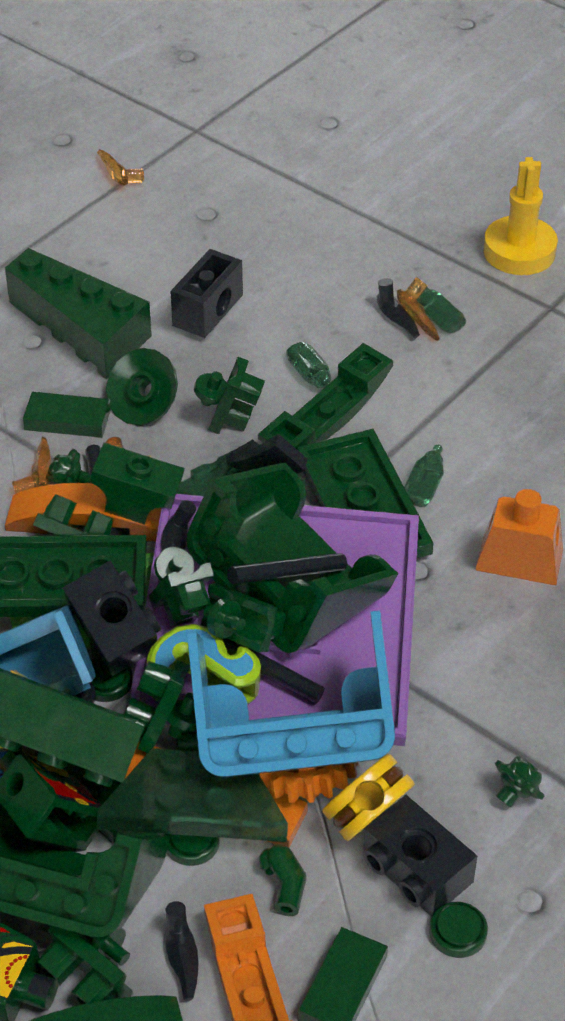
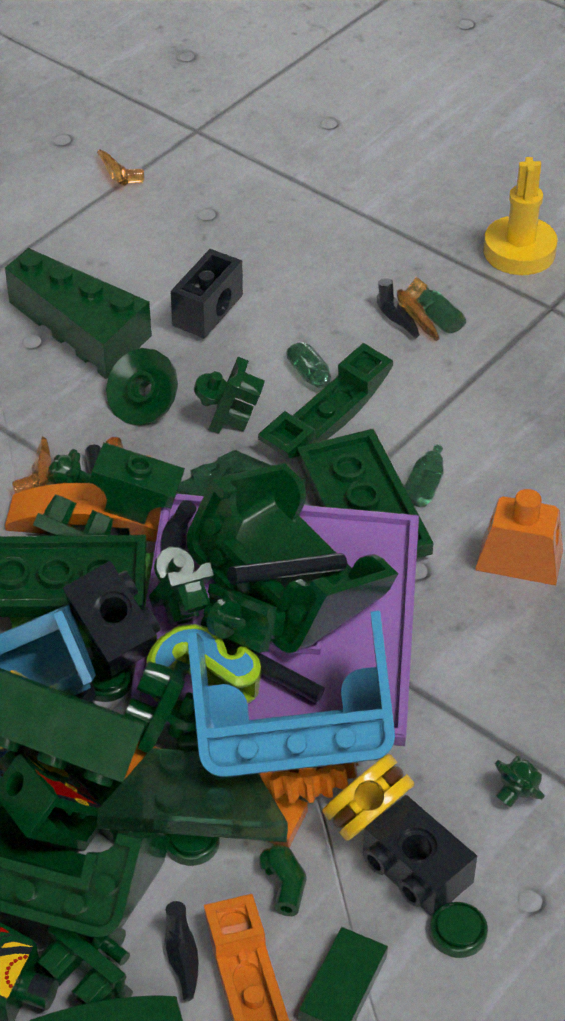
dark green tile [23,391,111,438] -> none
black slope [226,434,308,474] -> none

